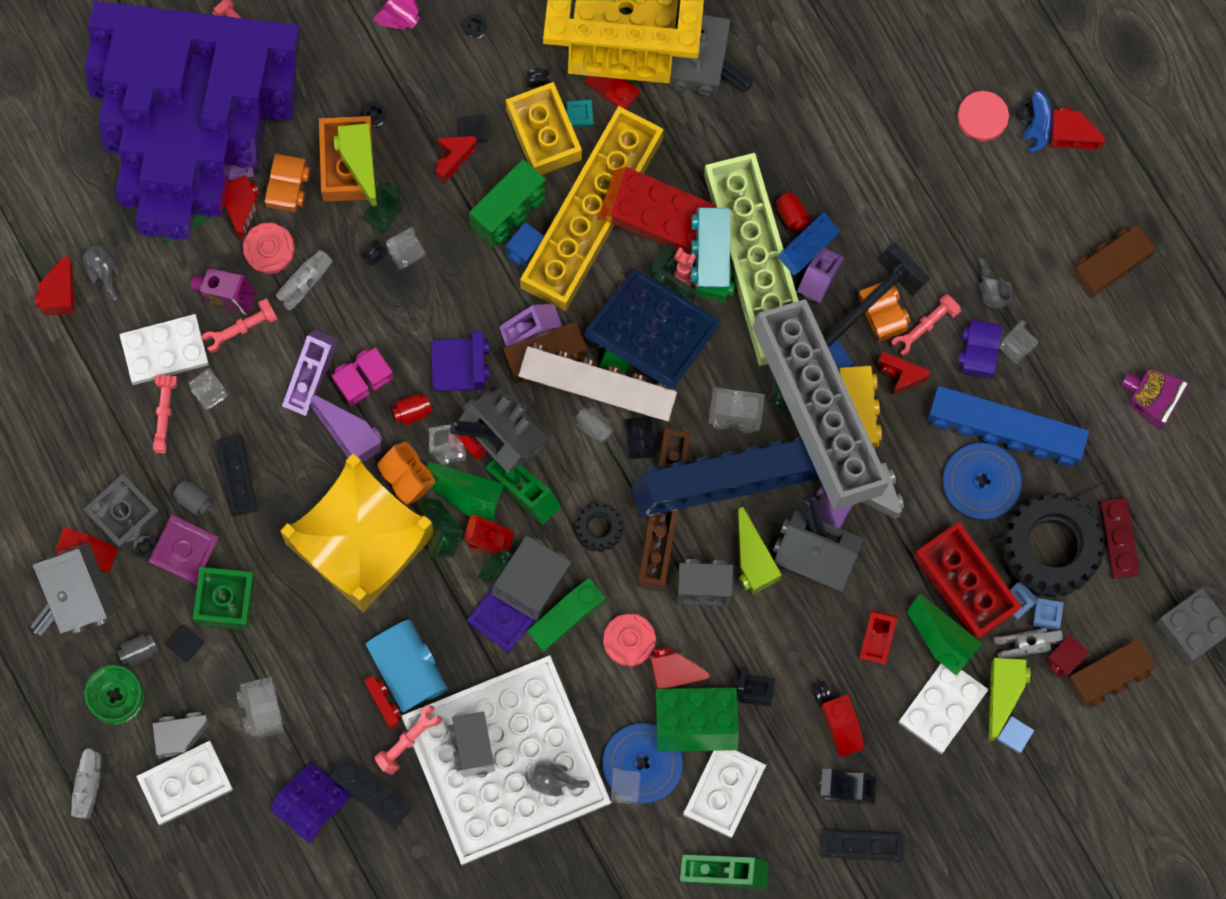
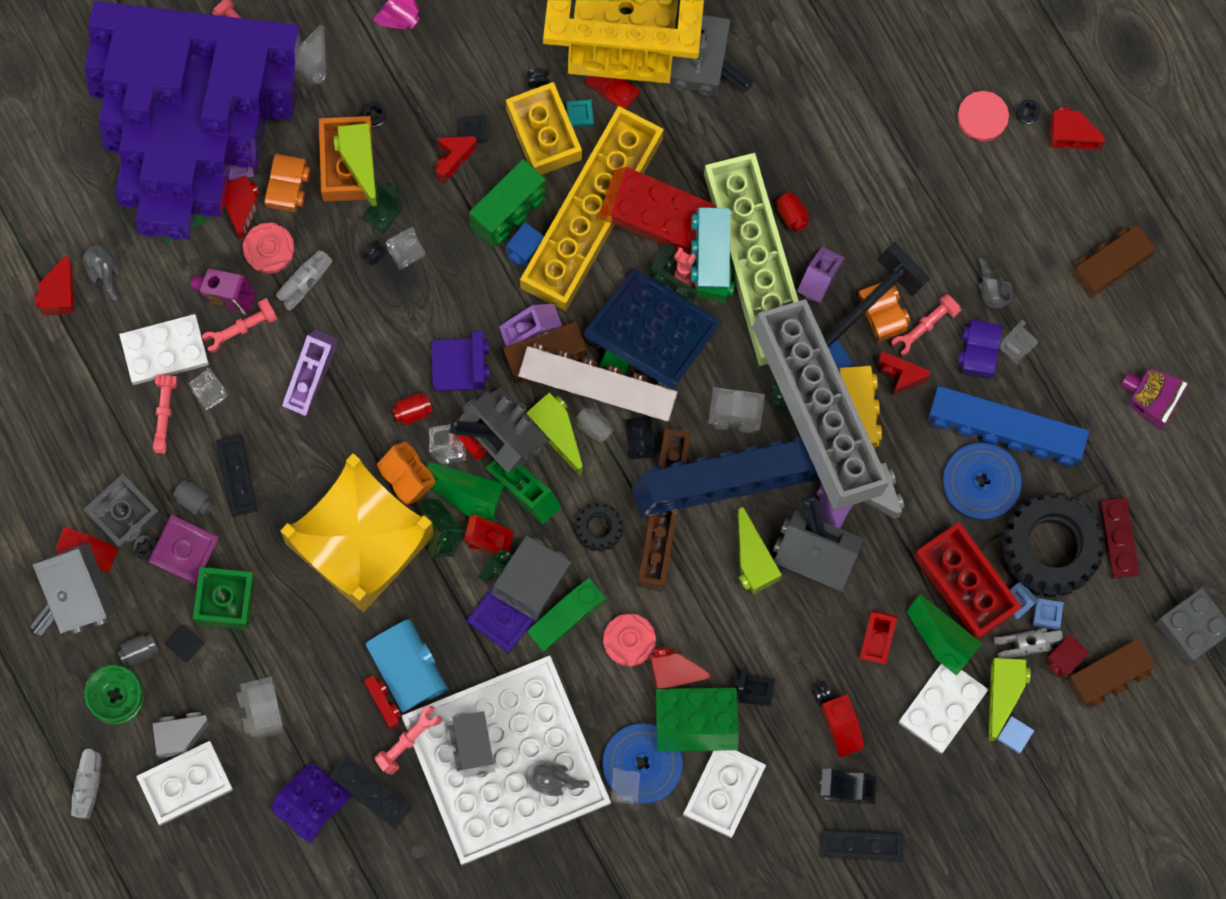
medium lavender slope [311,395,382,463] -> none
dark pink piece [332,347,394,407] -> none
black bush [464,14,487,39] -> none
dark grey brick [677,559,733,606] -> none
green slope [680,855,769,889] -> none
blue plate [777,212,840,276] -> none
blue piece [1022,89,1053,153] -> none
none -> clear slope [295,25,327,88]
none -> lime slope [526,392,583,475]

